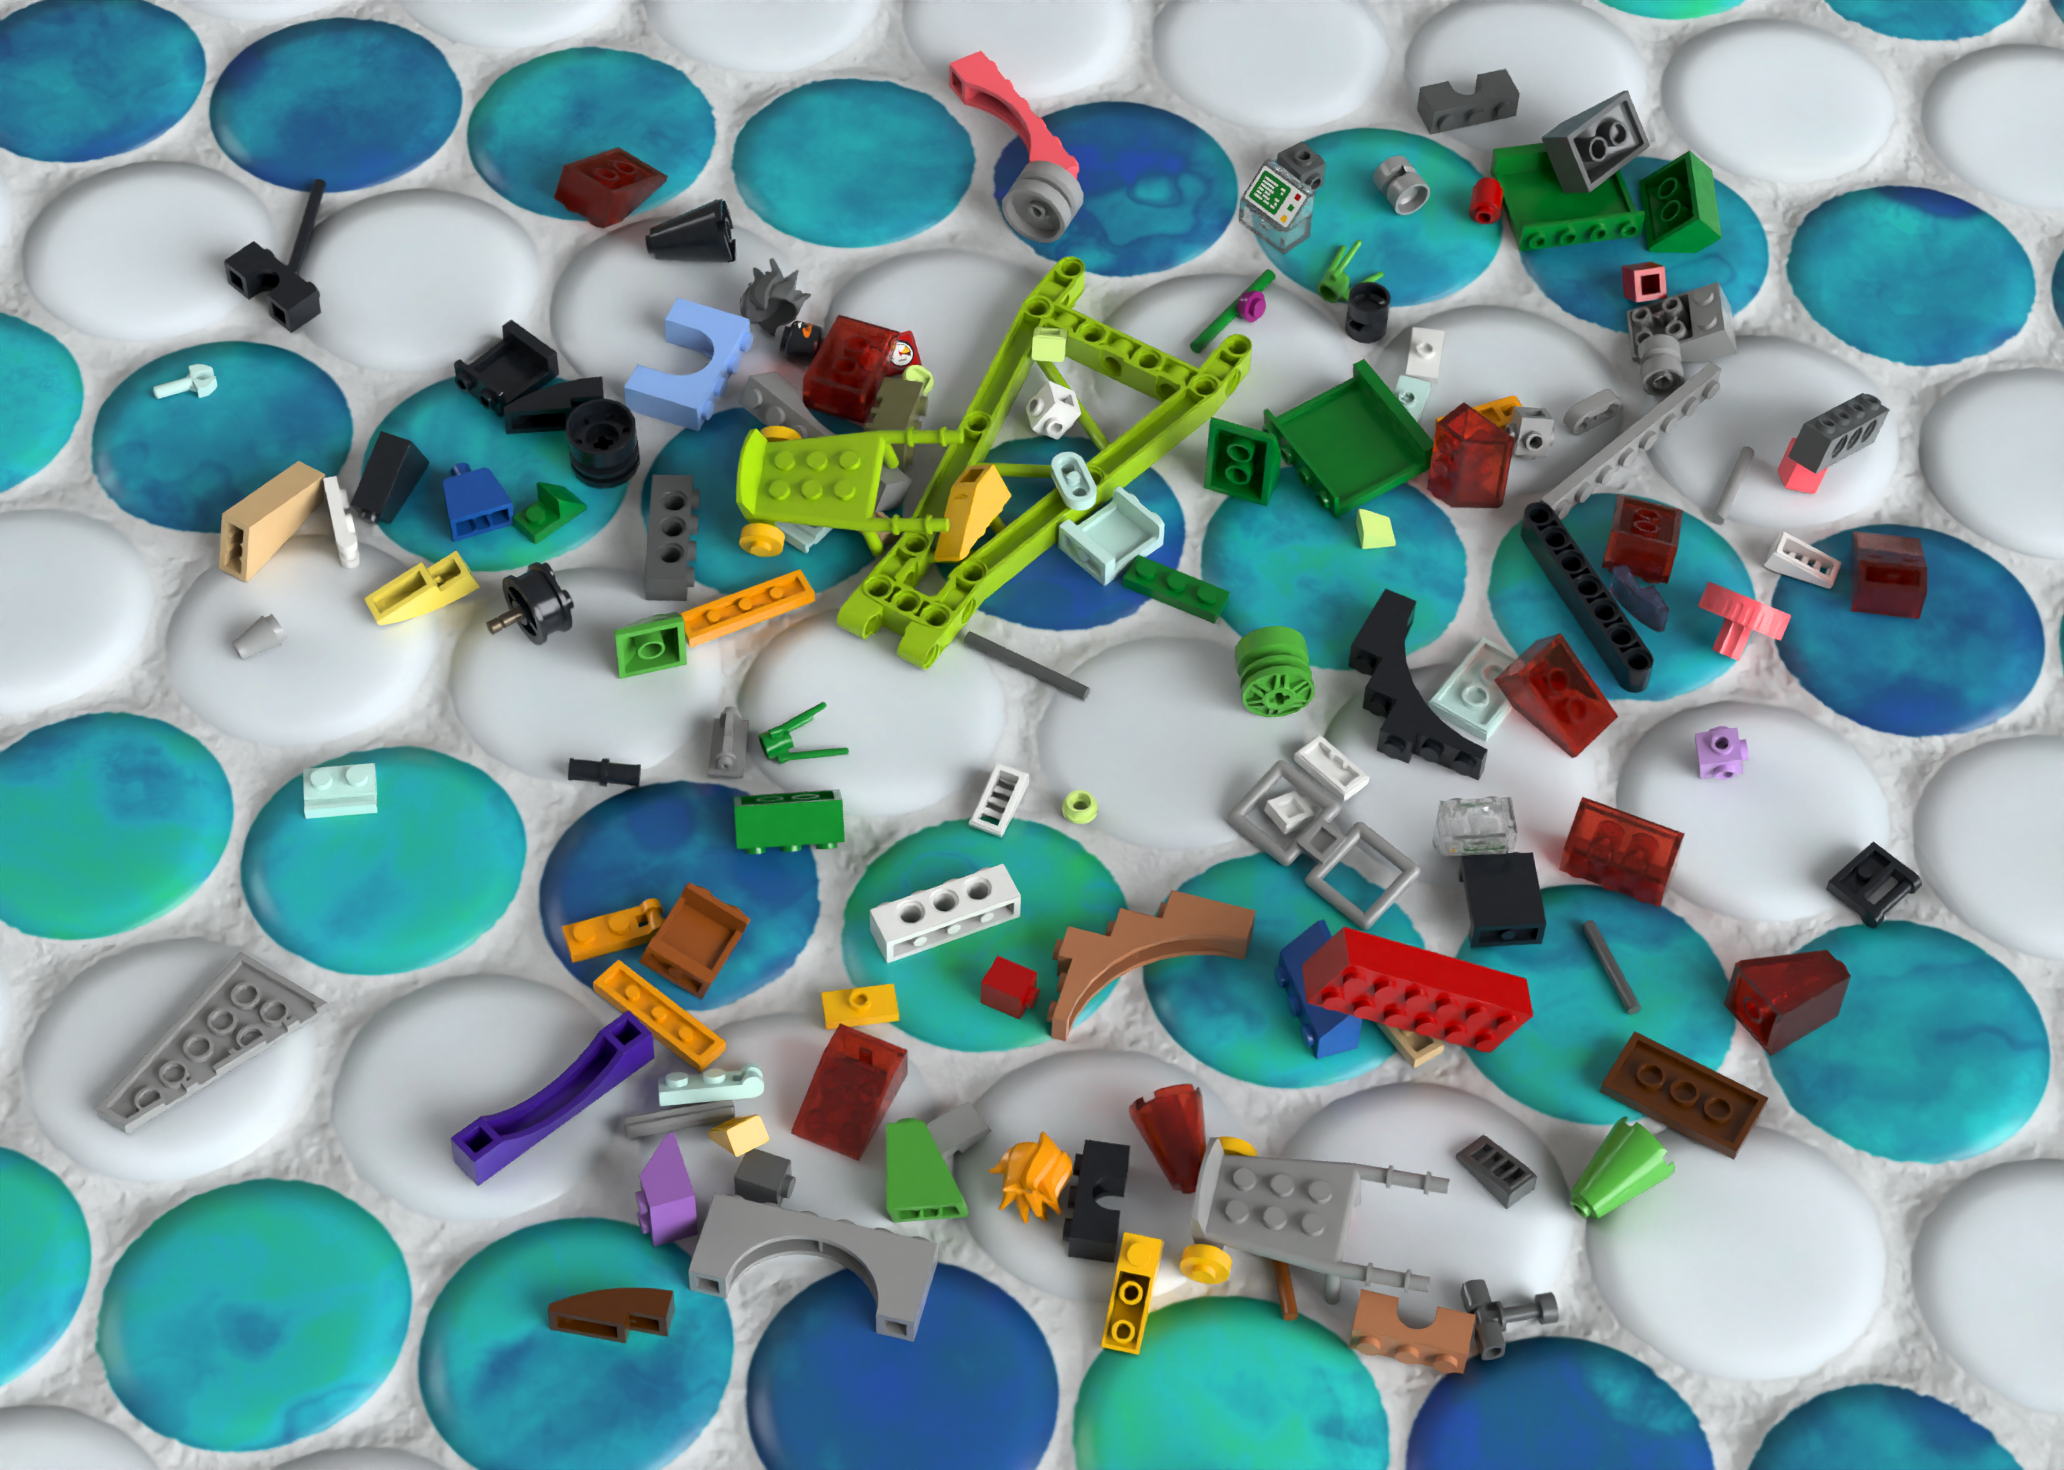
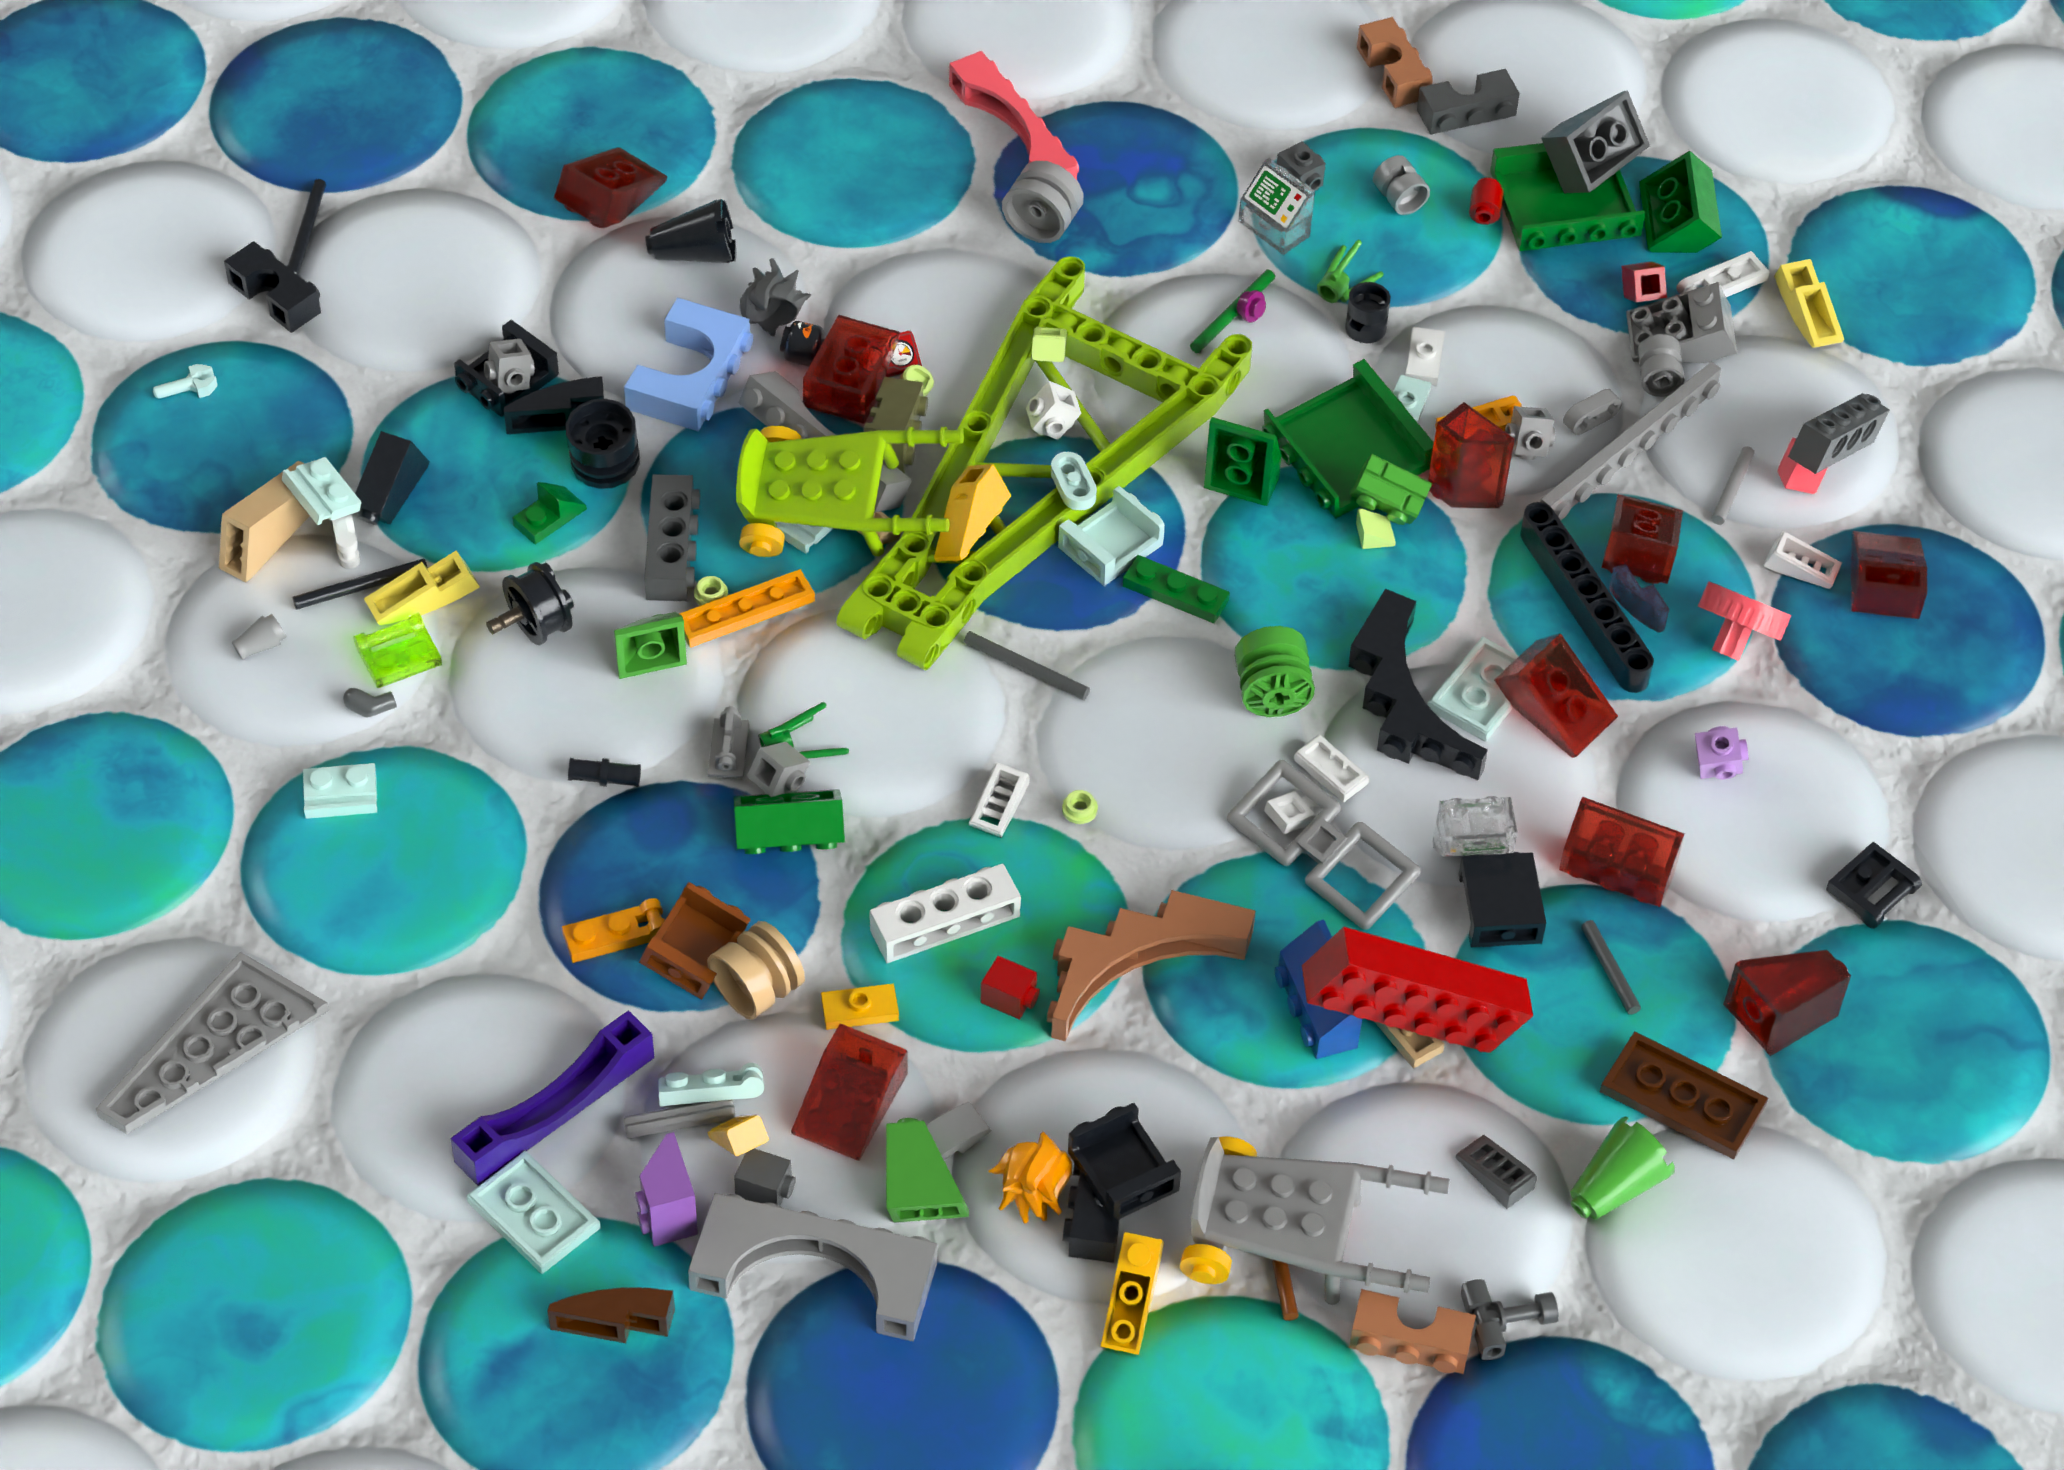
blue torso [443,463,514,542] -> none
light orange plate [593,959,726,1073] -> none
clear red cone [1128,1084,1207,1194] -> none
none -> light aqua plate [282,457,361,525]
none -> black bar [292,558,428,610]
none -> dark grey arm [343,688,397,718]
none -> clear neon green plate [353,612,442,689]
none -> light aqua tile [466,1151,600,1274]
none -> light grey brick [484,339,534,393]
none -> yellowish green plate [694,576,728,606]
none -> tan wheel [707,921,805,1020]
none -> light grey brick [747,742,810,797]
none -> black panel [1068,1103,1181,1222]
none -> bright green brick [1350,454,1432,525]
none -> nougat arch [1357,17,1433,108]
none -> white plate [1676,251,1770,297]
none -> light yellow slope [1774,259,1844,348]

